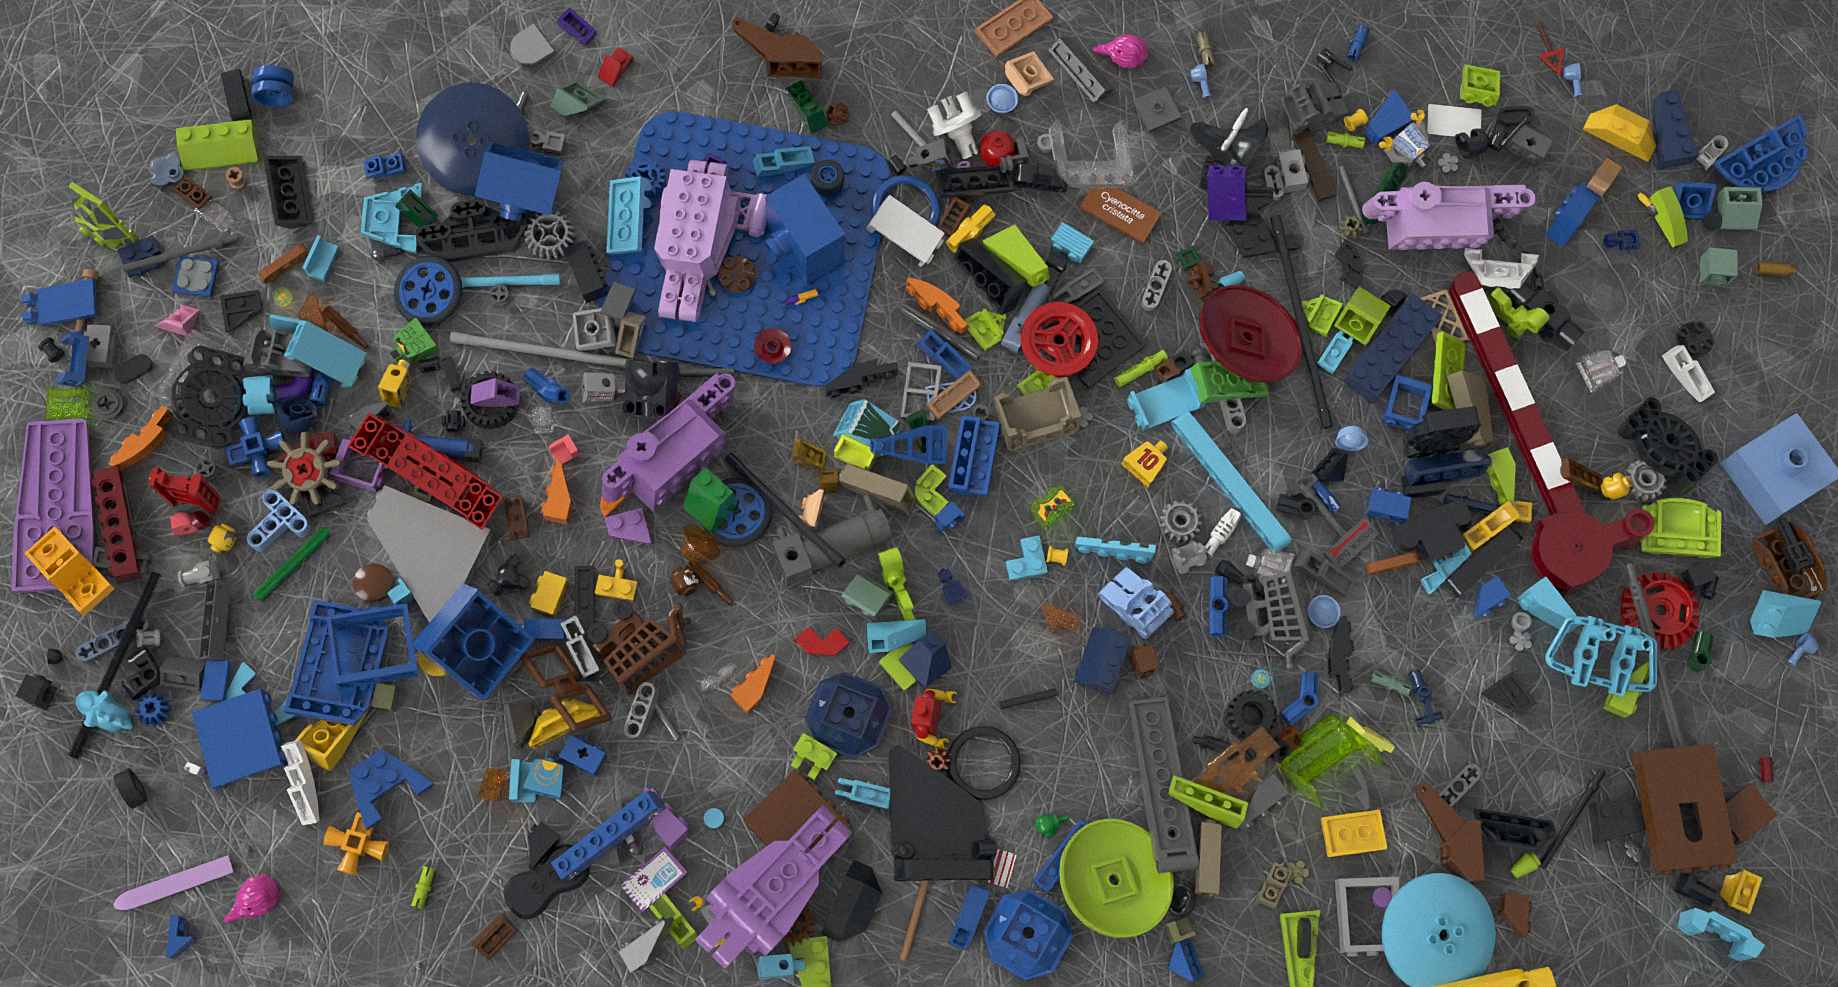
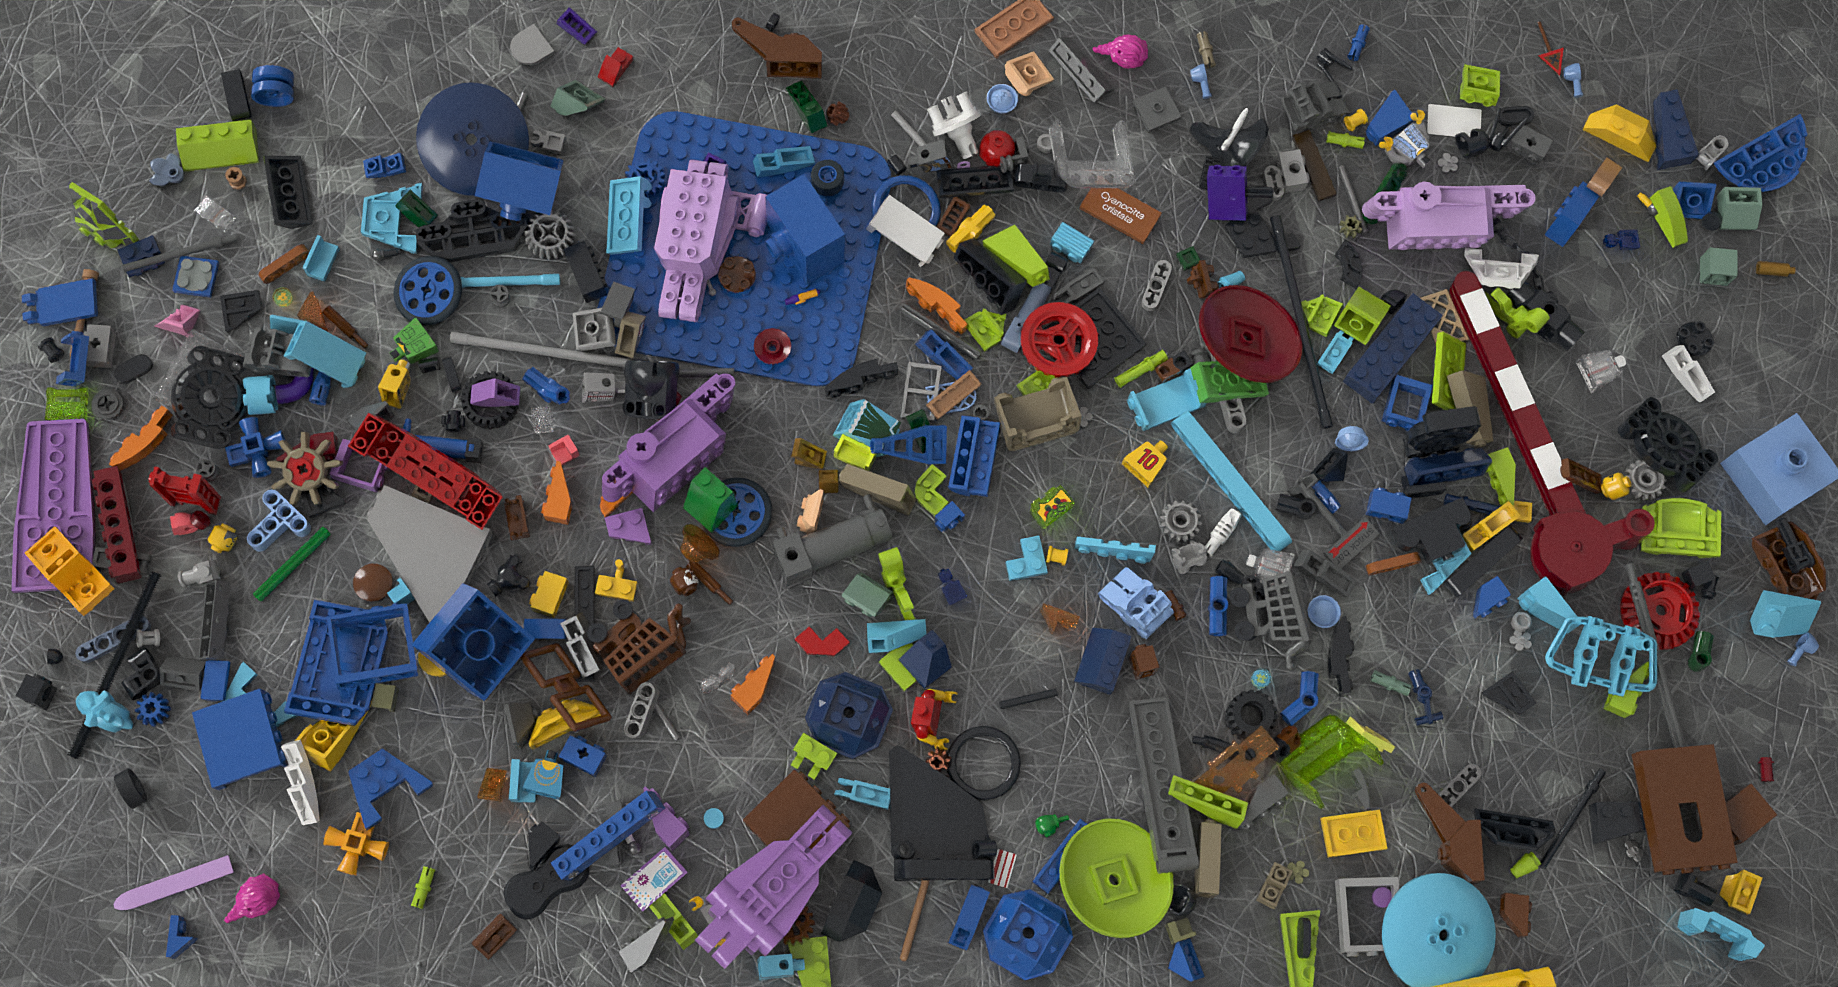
reddish brown slope [173,176,212,210] -> none
white tile [184,762,206,777] -> none
dark blue cylinder [277,397,317,433] -> none
black piece [725,453,846,568] -> none

